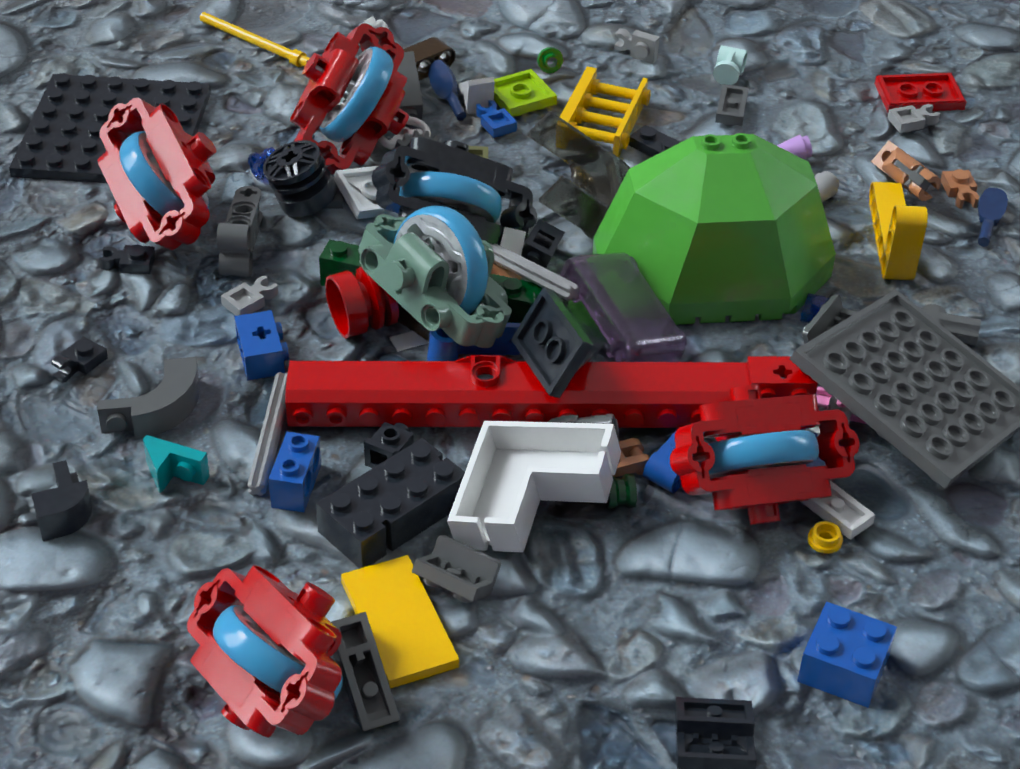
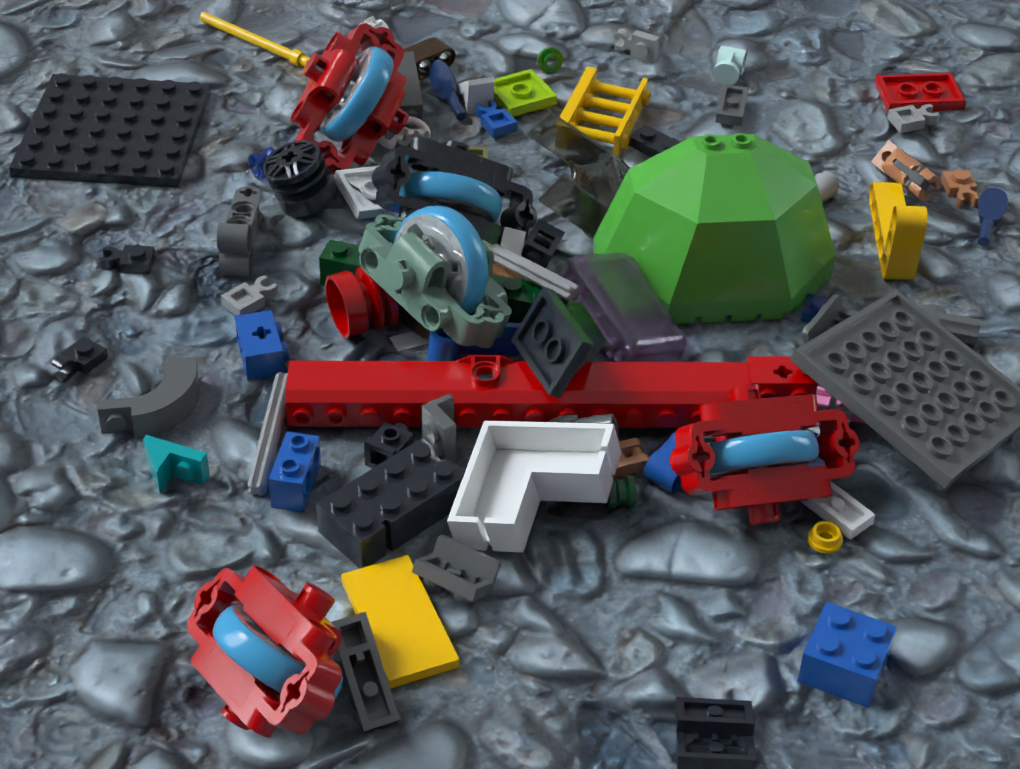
black brick [31,460,92,542] -> none
piece [97,98,217,250] -> none
lavender cone [777,135,812,160] -> none
none -> dark grey bracket [422,394,456,464]

